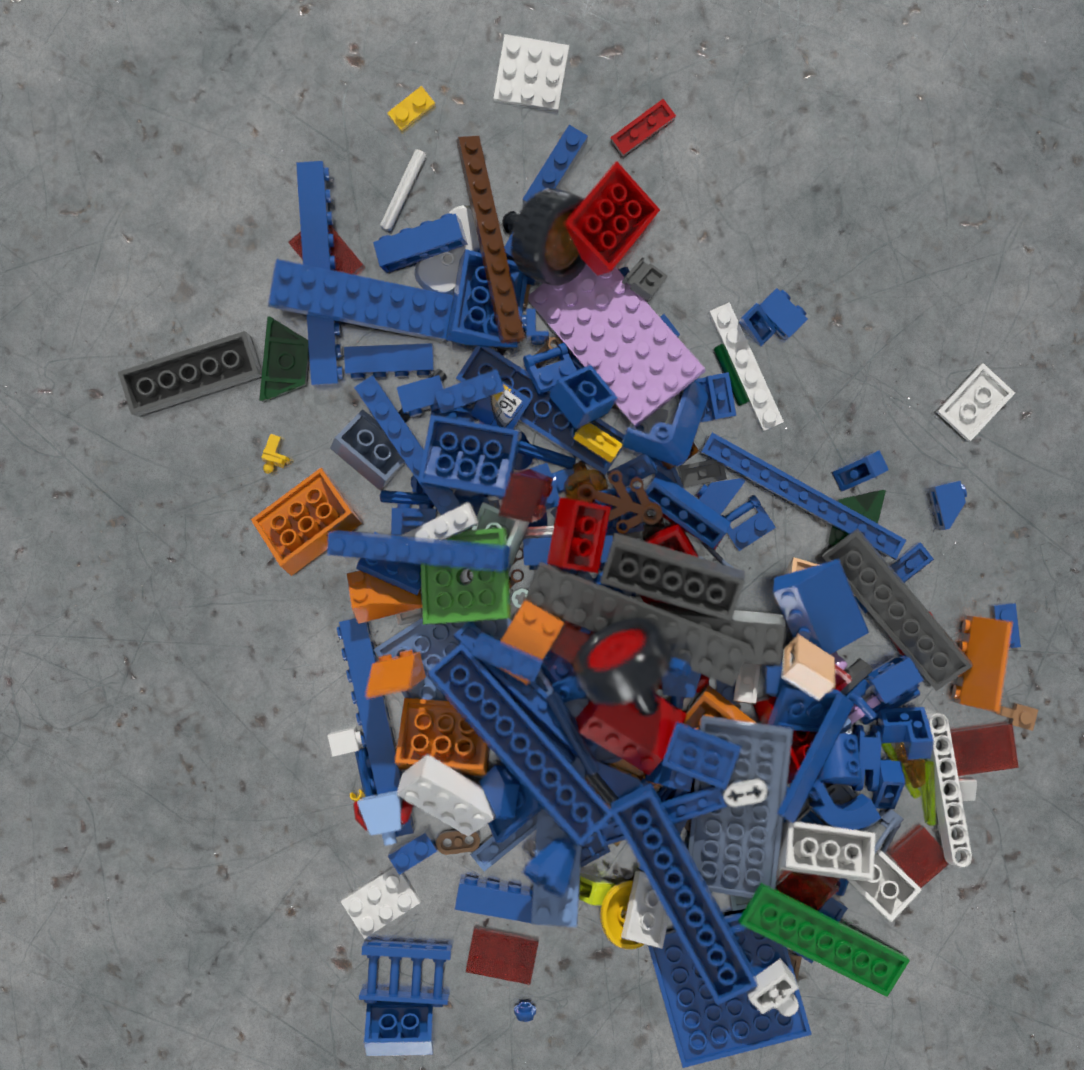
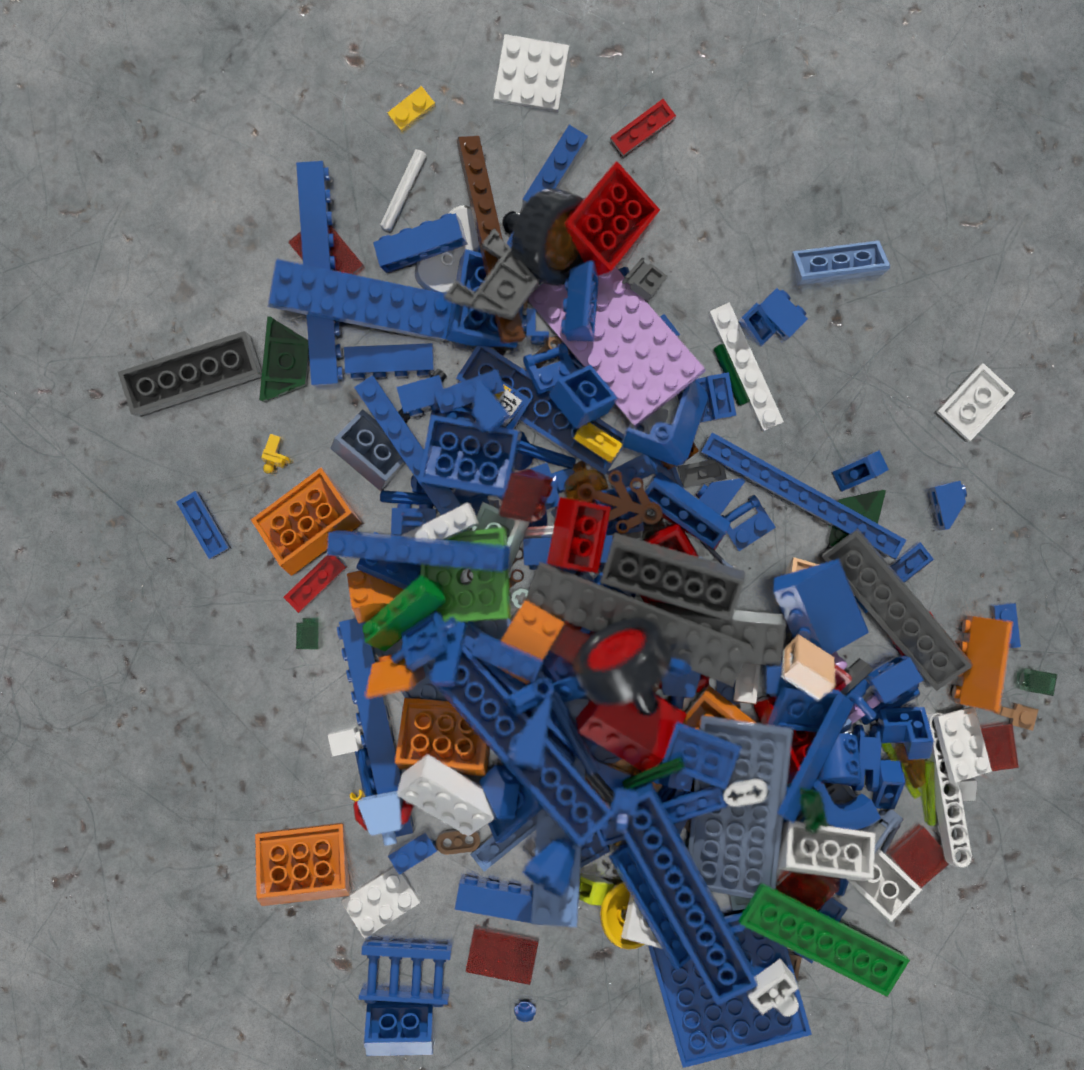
none -> blue plate [176,491,229,559]
none -> orange slope [255,824,350,906]
none -> red plate [283,555,347,613]
none -> clear green brick [296,618,322,649]
none -> green brick [362,575,445,652]
none -> blue plate [391,611,457,671]
none -> blue tile [431,621,466,686]
none -> dark grey wing [444,229,538,320]
none -> blue slope [473,380,511,434]
none -> blue piece [507,678,554,715]
none -> blue slope [508,697,552,769]
none -> blue slope [561,261,599,342]
none -> blue tile [608,843,691,970]
none -> blue plate [612,788,639,832]
none -> dark green axle [621,757,685,790]
none -> medium blue slope [793,241,890,285]
none -> dark green hinge [799,787,828,834]
none -> white plate [933,707,992,783]
none -> clear green brick [1019,668,1057,696]

